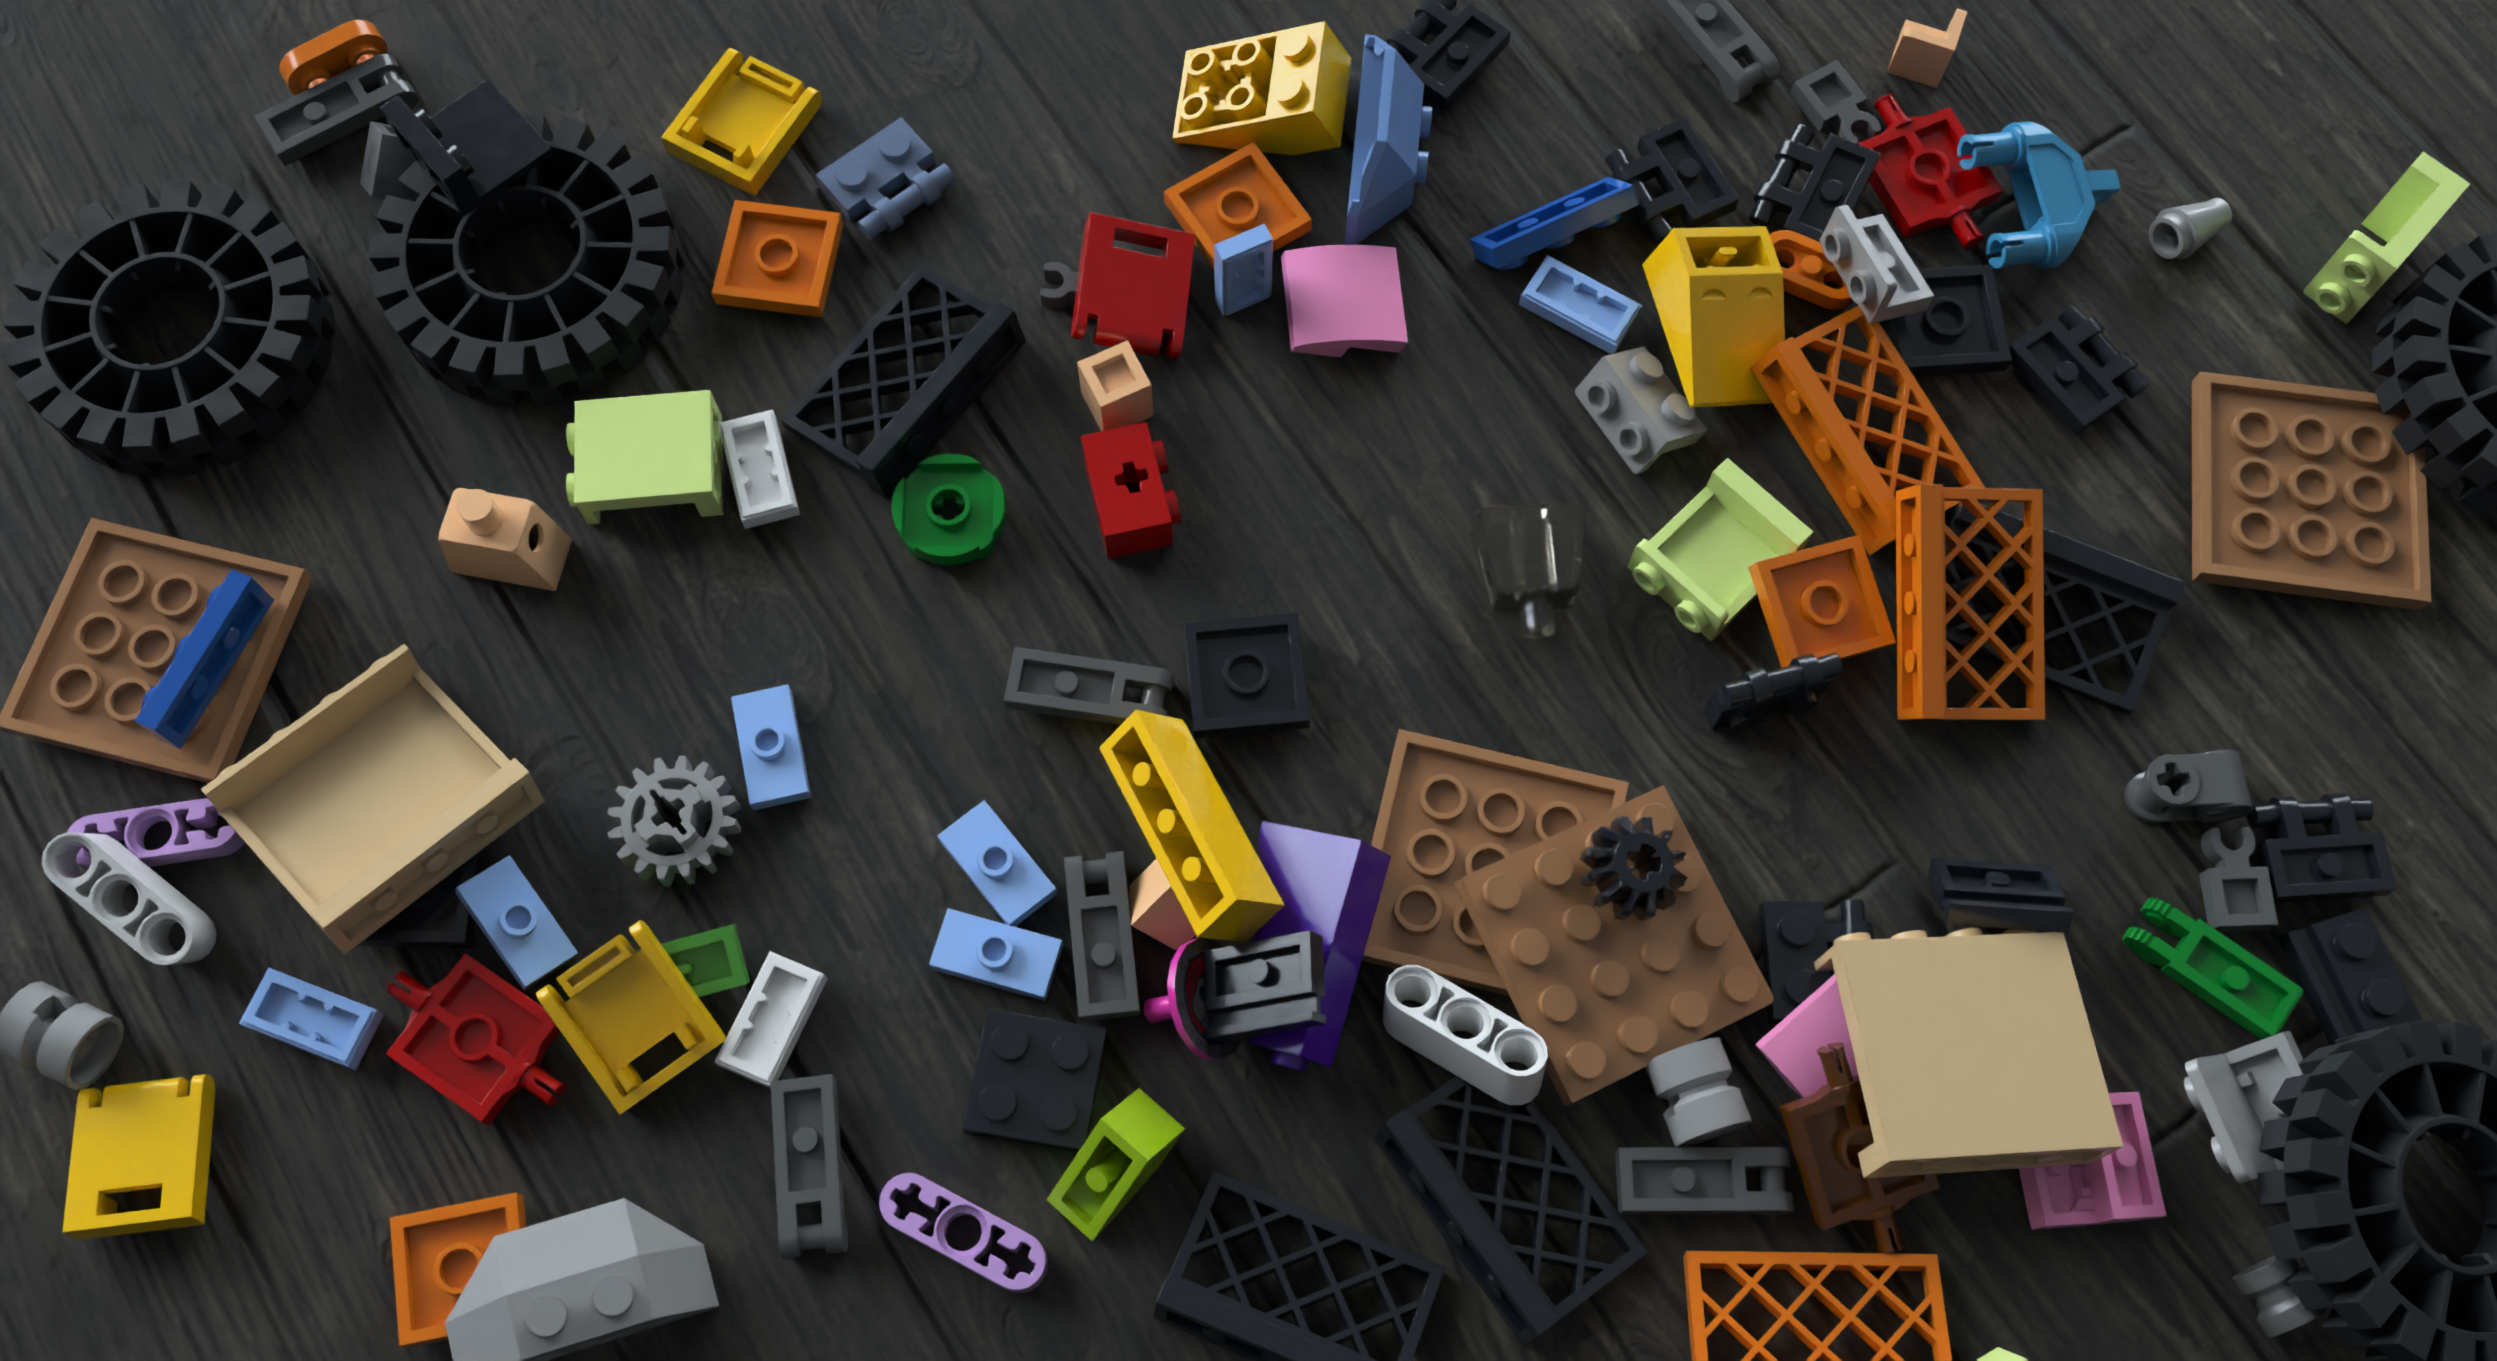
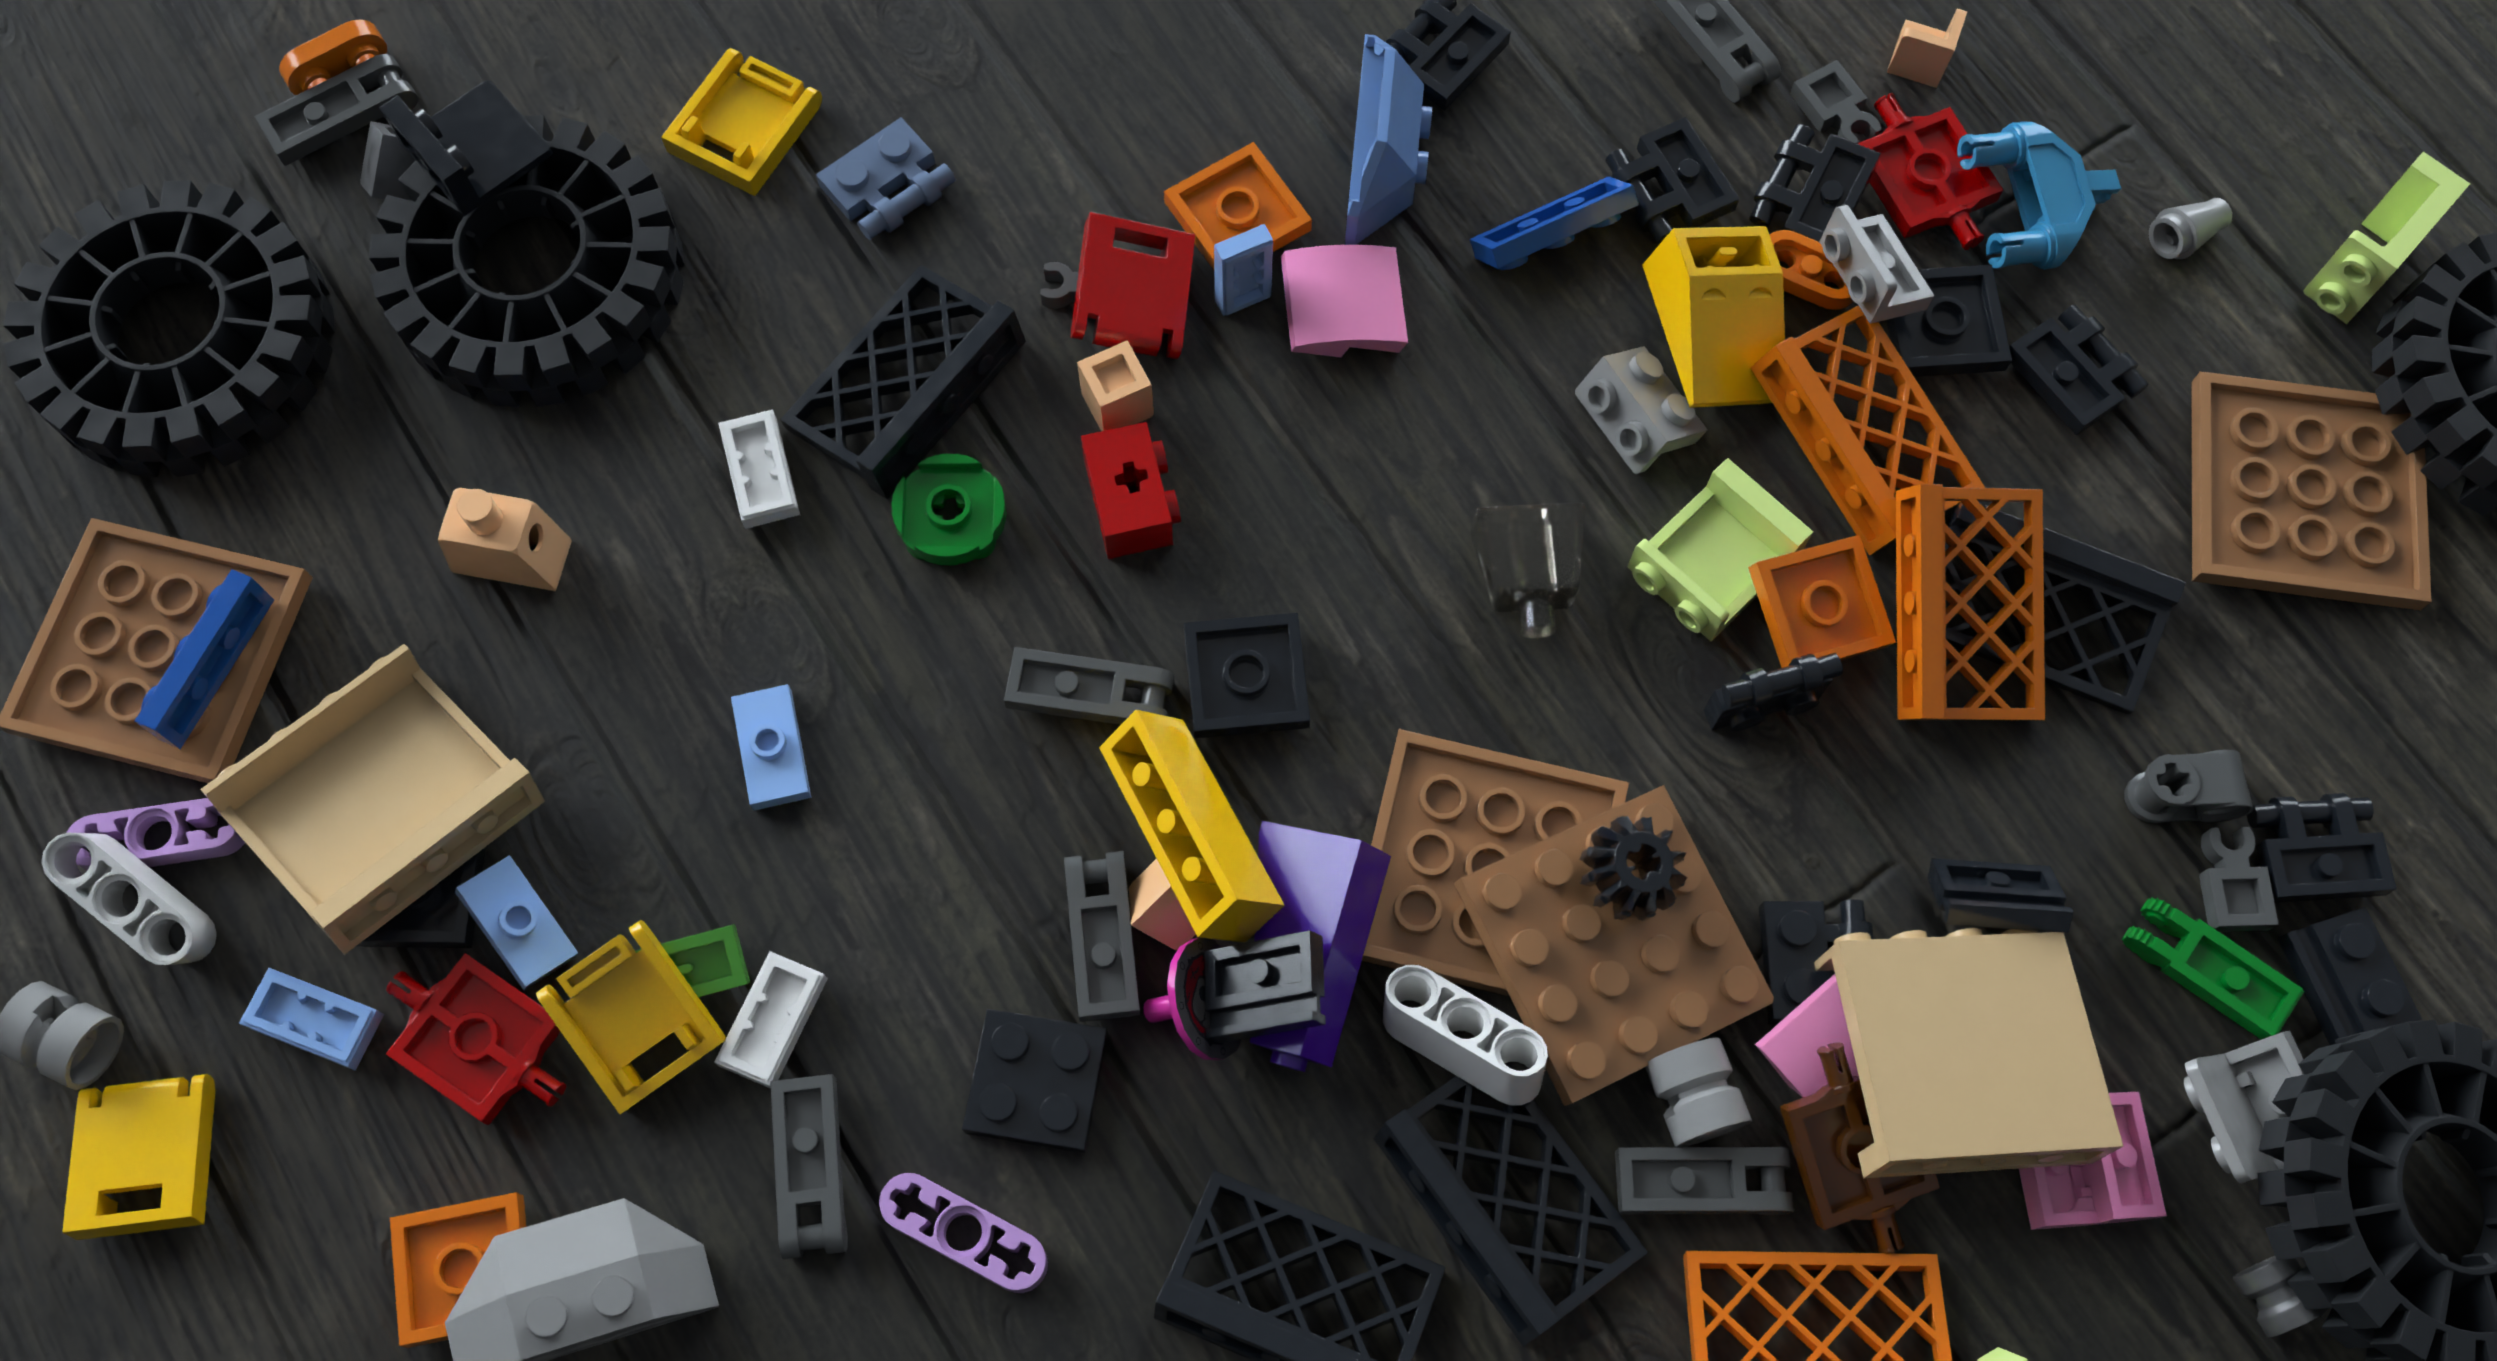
yellowish green panel [566,390,724,525] -> none
light grey gear [607,755,742,887] -> none
orange plate [711,200,844,318] -> none
light blue plate [929,908,1063,1002] -> none
light blue plate [937,800,1058,927] -> none
lime slope [1047,1088,1185,1241] -> none
yellow slope [1172,21,1352,156] -> none
light blue plate [1519,255,1642,354] -> none

